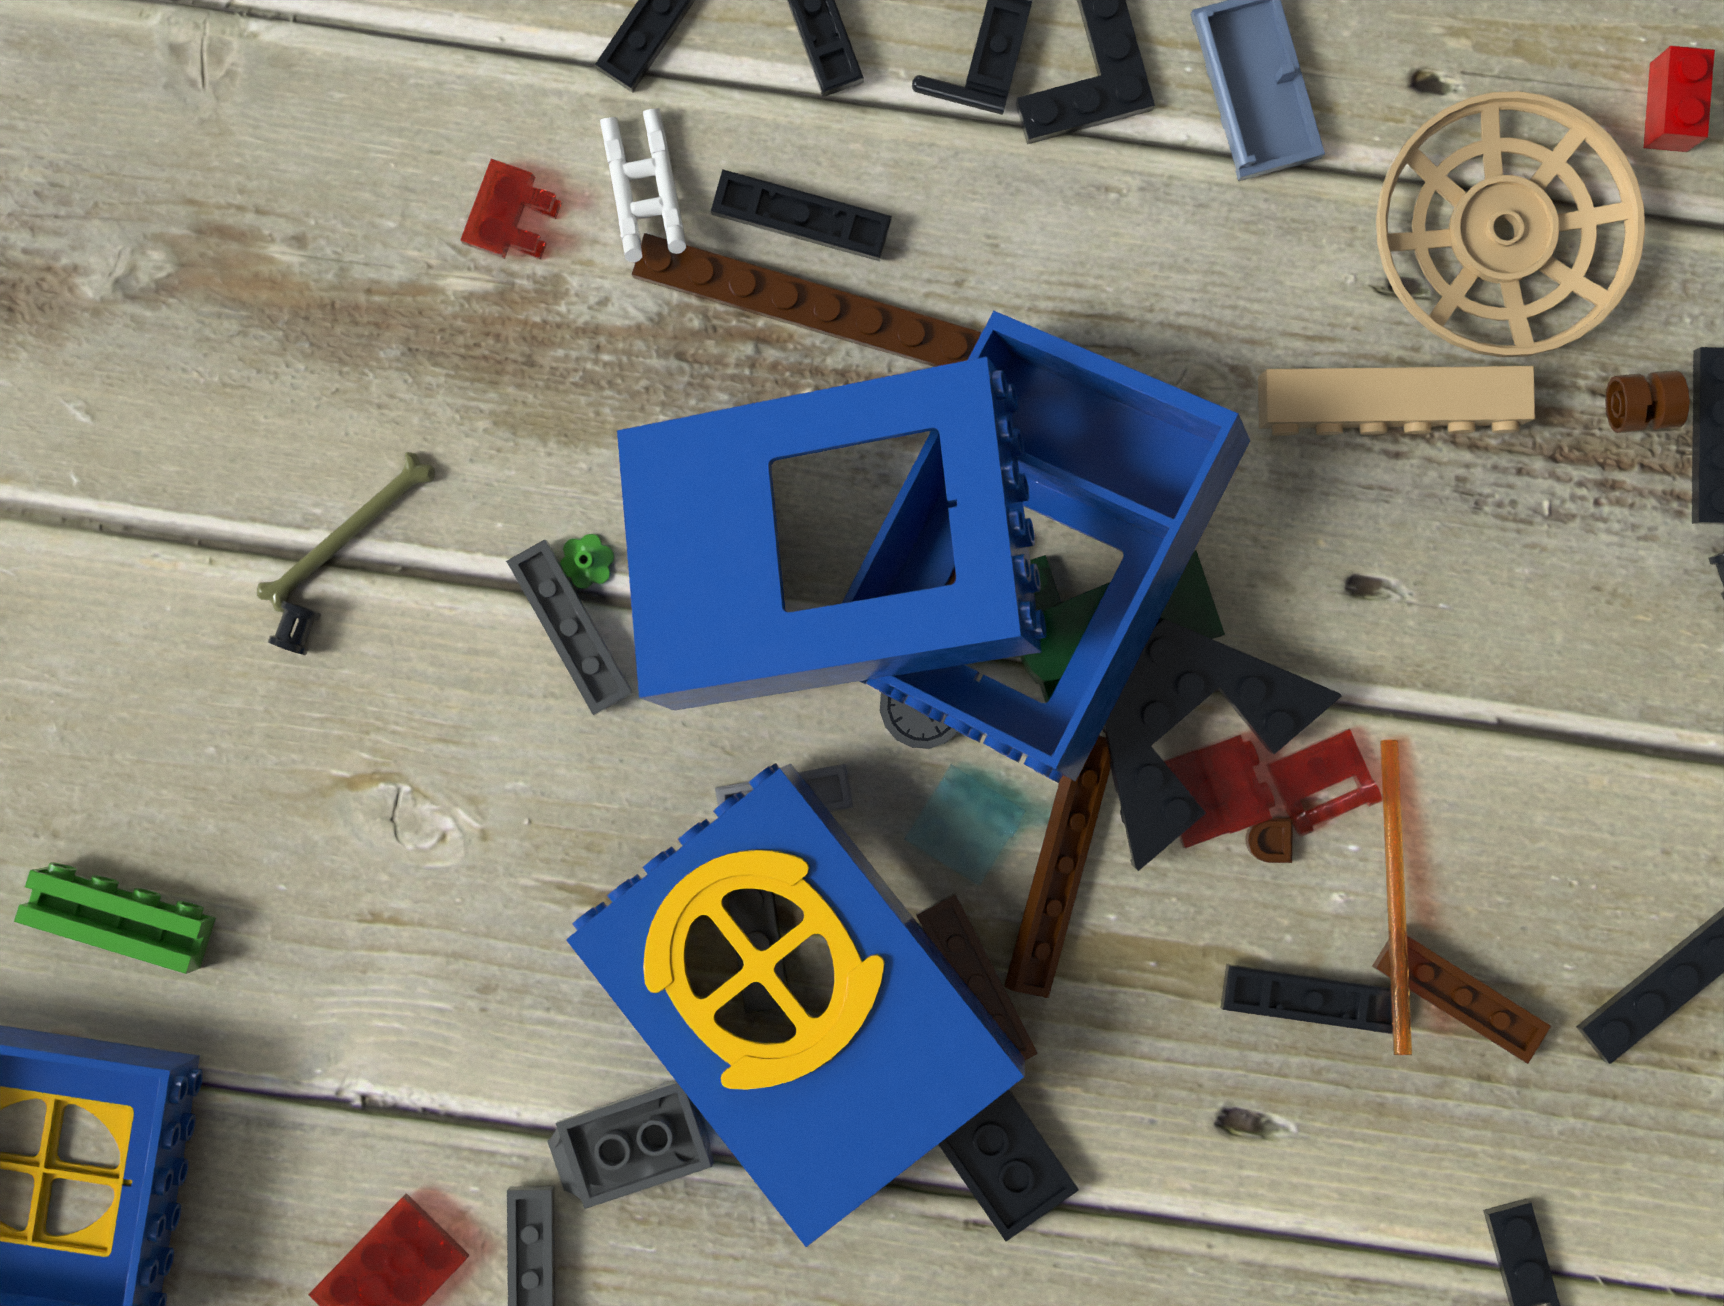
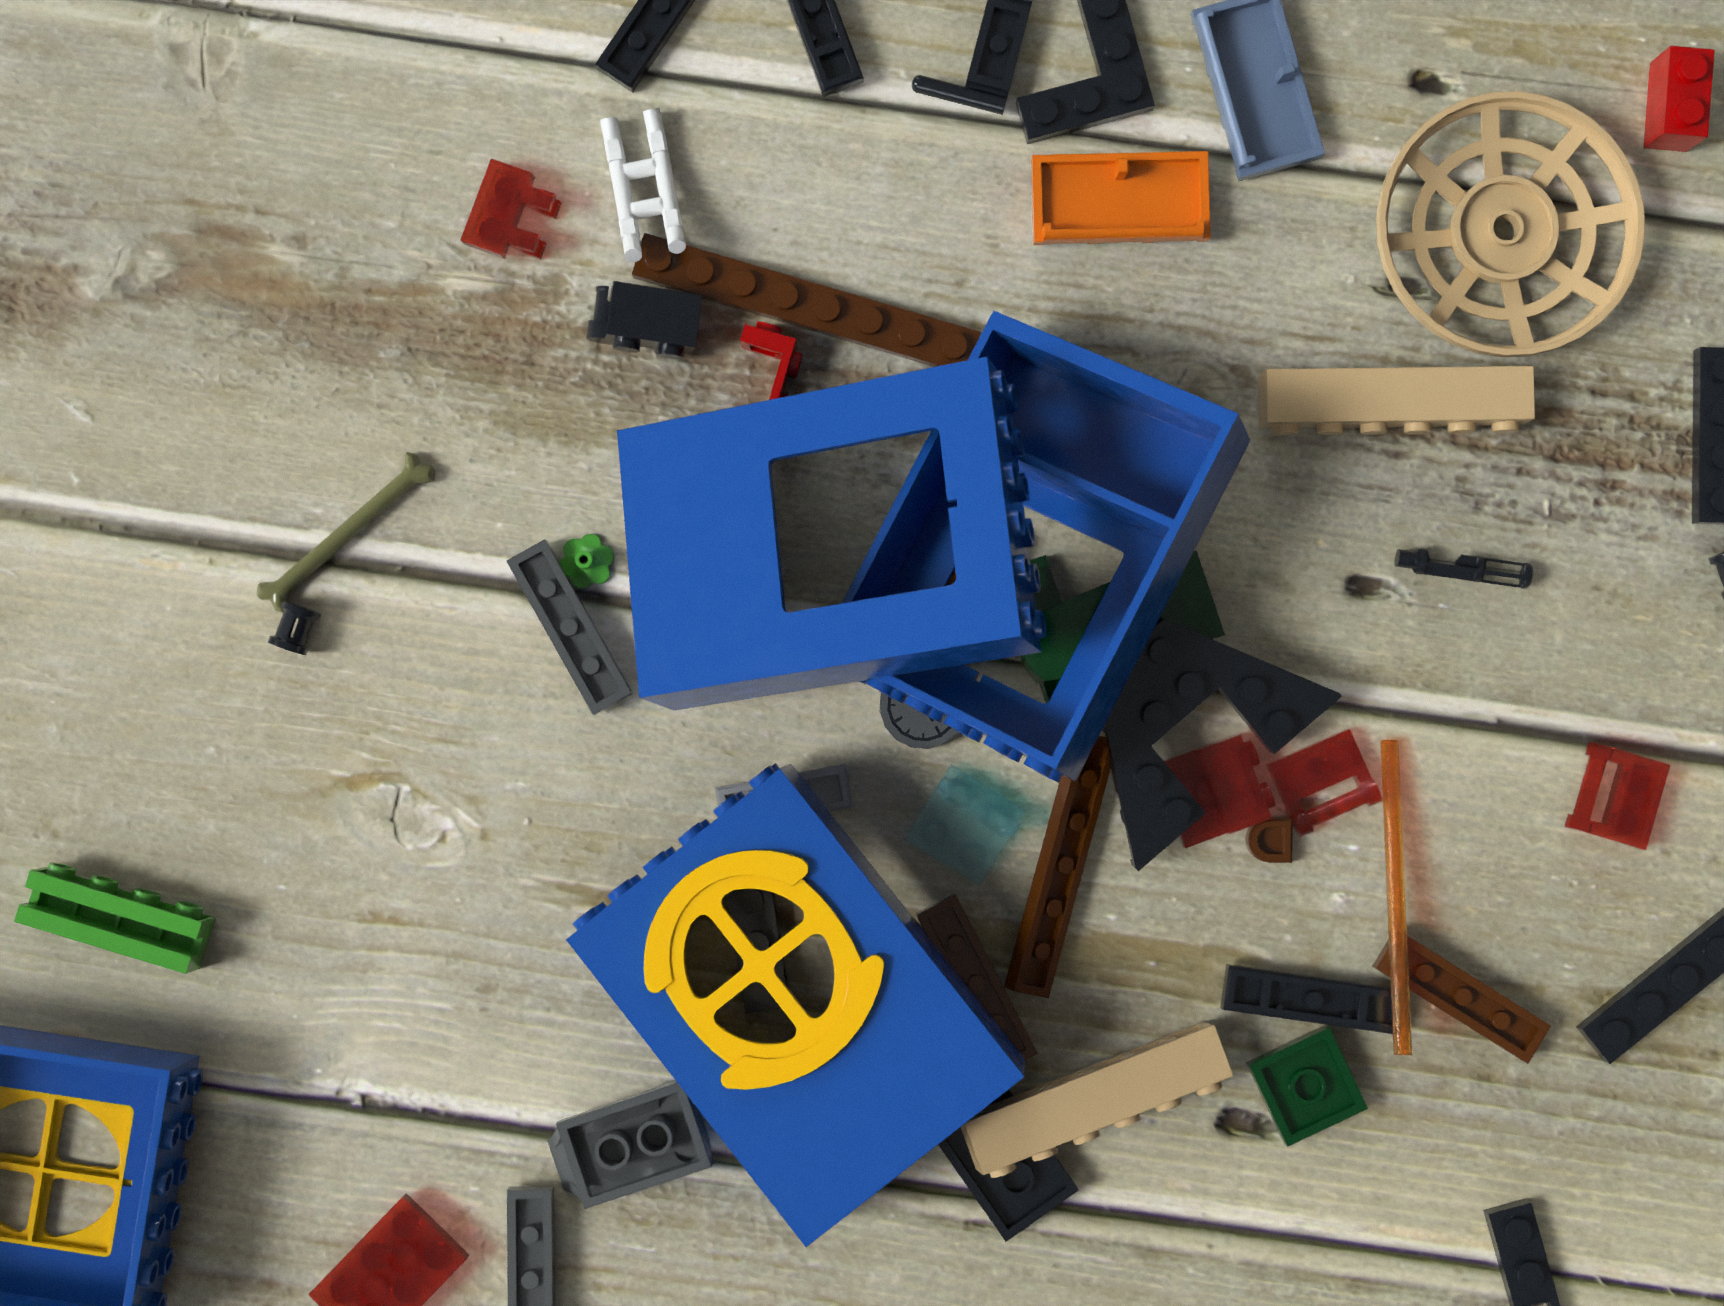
black plate [711,169,892,262] -> none
reddish brown wheel [1605,370,1690,433] -> none
none -> black hinge [586,281,702,359]
none -> red bracket [740,321,803,400]
none -> tan brick [961,1022,1233,1178]
none -> orange container [1031,151,1211,245]
none -> dark green plate [1246,1025,1368,1147]
none -> black piece [1394,548,1534,589]
none -> clear red plate [1564,742,1670,850]

